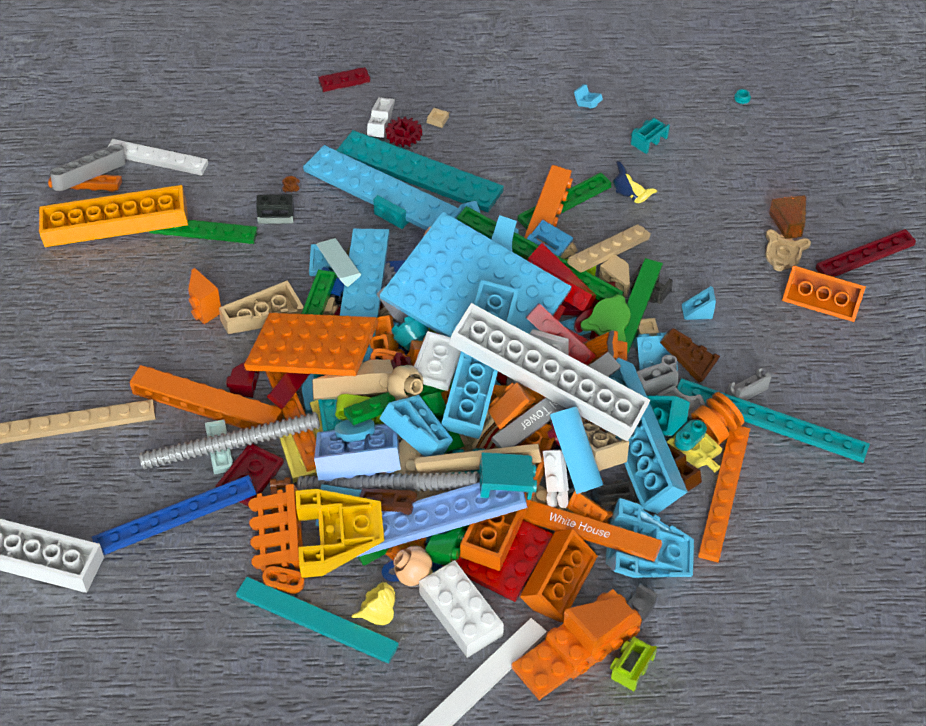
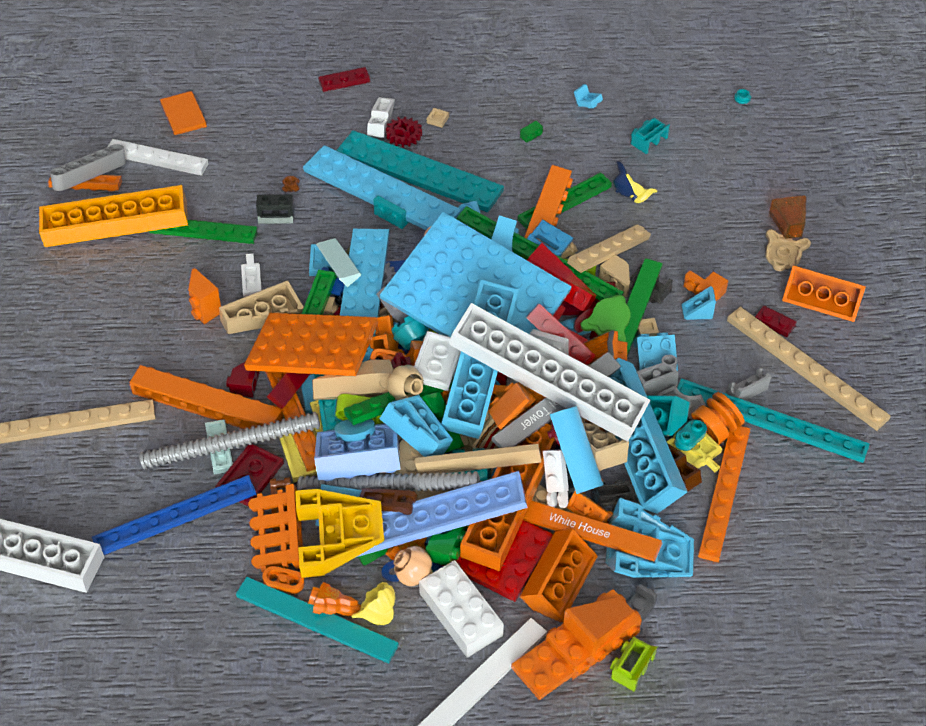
teal panel [479,452,537,500] -> none
reddish brown wing [660,328,720,383] -> none
dark red plate [815,229,916,277] -> none
none -> orange tile [160,91,207,135]
none -> white hinge [241,254,262,298]
none -> orange rock [308,582,361,616]
none -> green piece [520,121,543,143]
none -> orange brick [683,271,728,301]
none -> tan plate [727,307,891,431]
none -> dark red plate [755,305,797,338]

